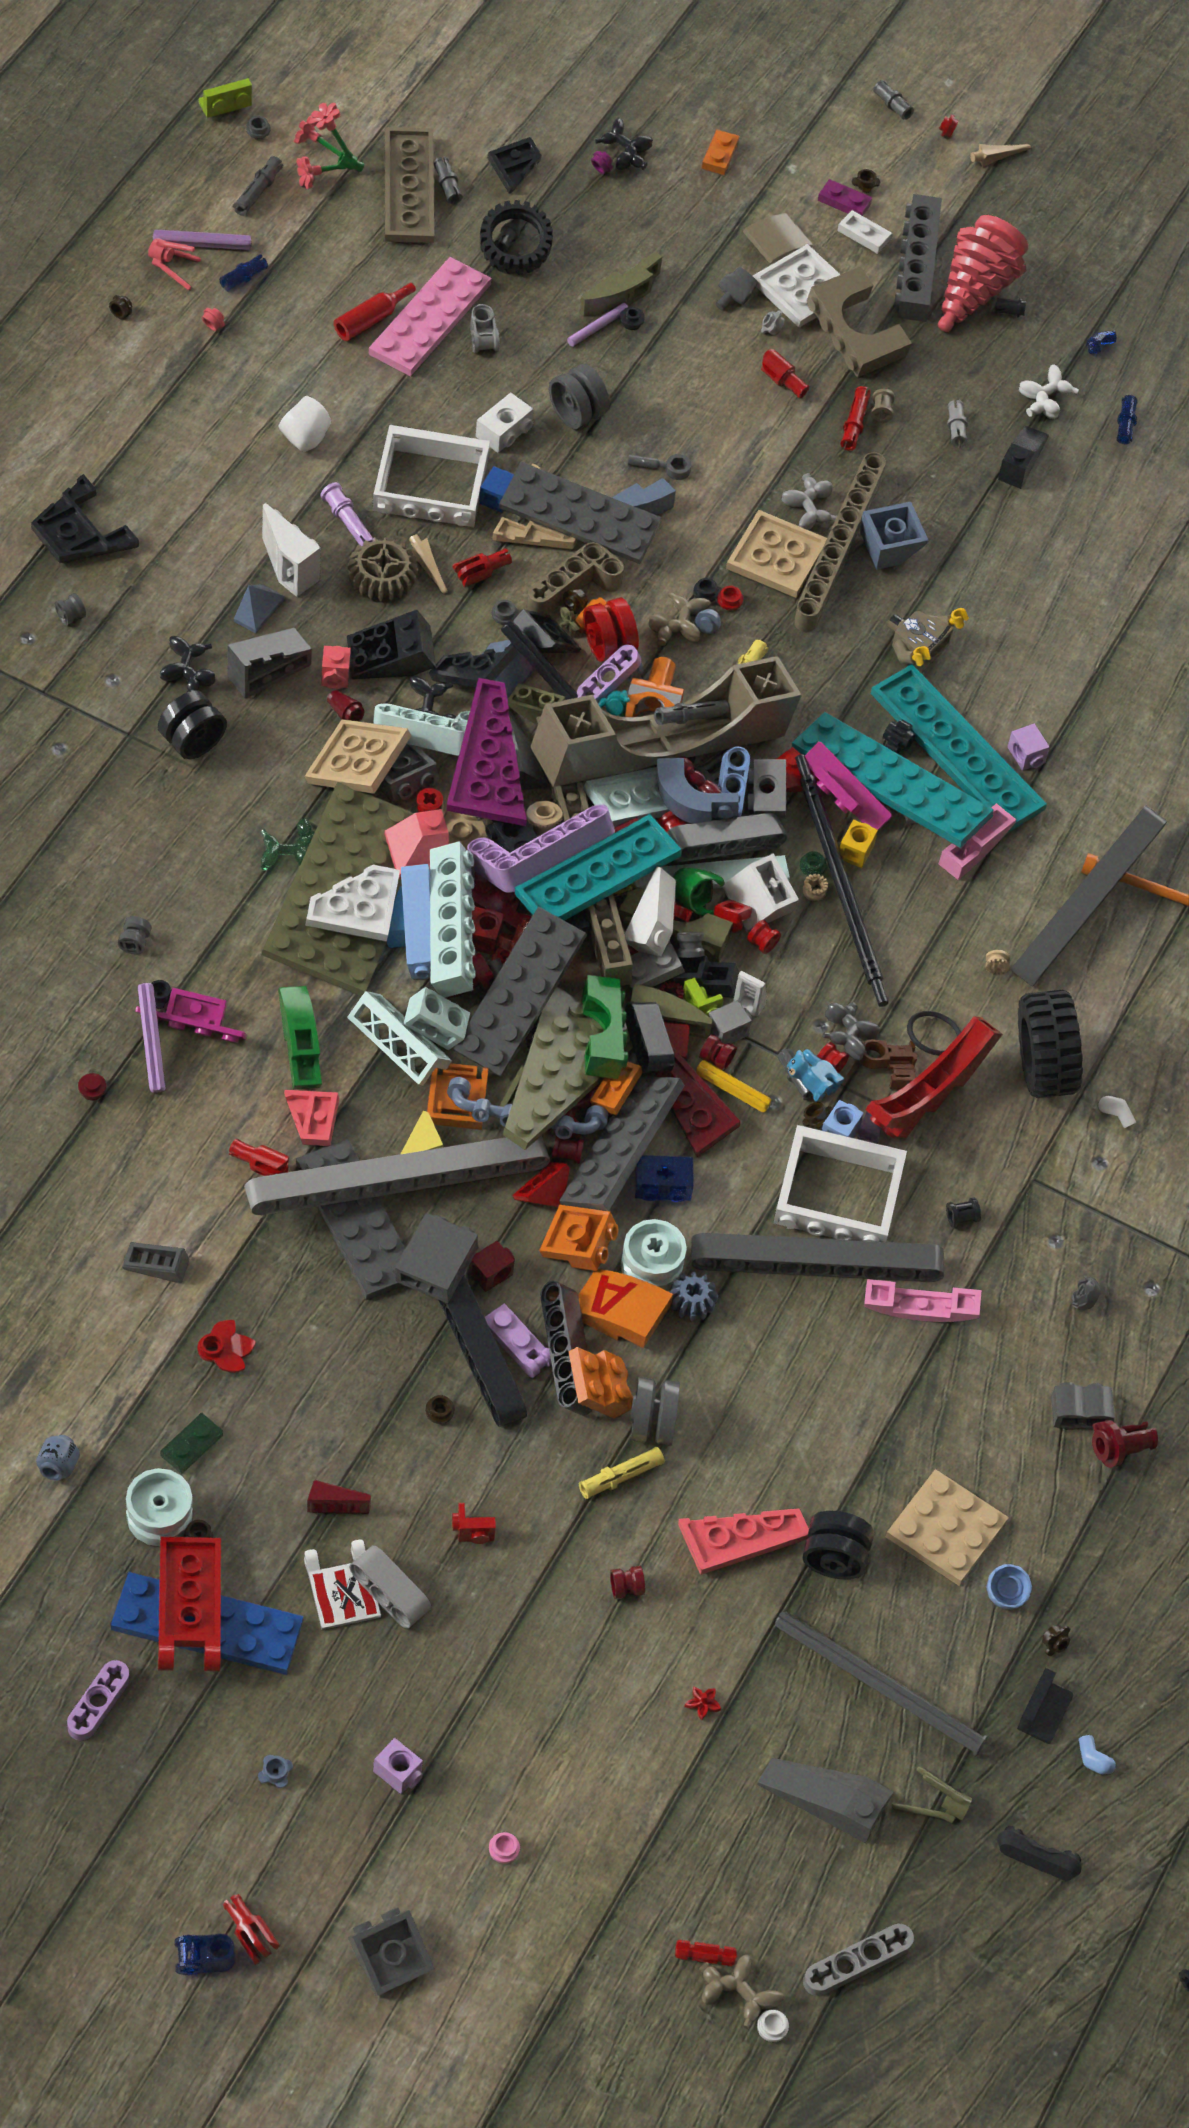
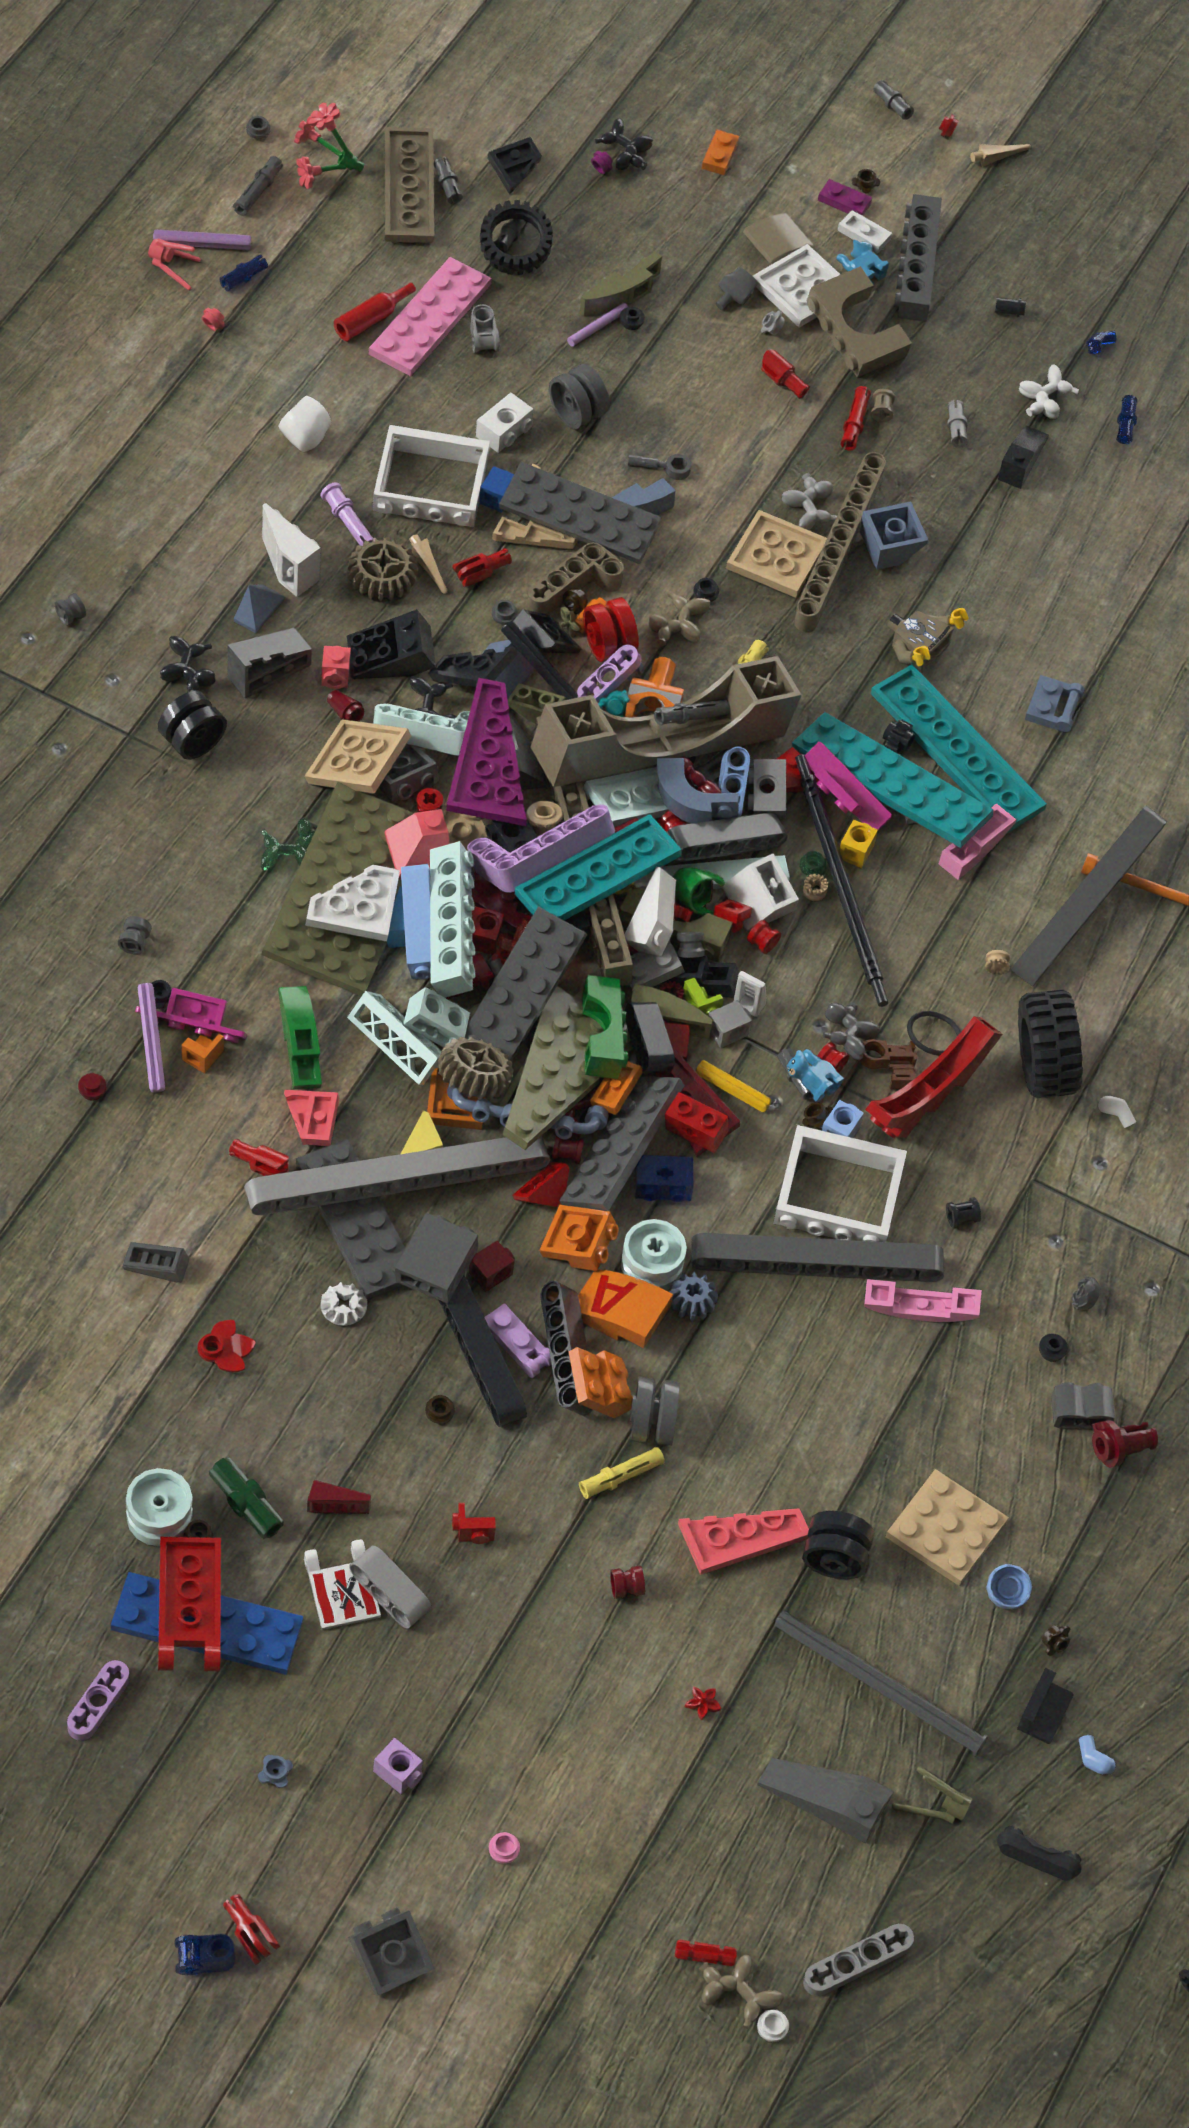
black wing [31,474,139,563] -> none
sand blue head [36,1435,80,1481] -> none
dark brown plate [109,295,132,319] -> none
clear green plate [160,1412,223,1474] -> none
lime bracket [199,78,252,118] -> none
sand blue plate [695,609,721,634] -> none
dark red wheel [699,1034,737,1071] -> none
red plate [717,586,743,610] -> none
clear purple slope [857,1111,880,1144] -> none
coral plant [938,215,1028,332] -> none
lavender brick [1008,723,1049,771] -> none
none -> orange panel [182,1034,224,1074]
none -> dark green piece [209,1457,284,1539]
none -> white gear [321,1282,367,1326]
none -> dark tan gear [437,1037,514,1100]
none -> red brick [665,1092,728,1153]
none -> dark azure animal [836,240,889,285]
none -> sand blue plate [1025,675,1085,732]
none -> black plate [1039,1334,1068,1362]

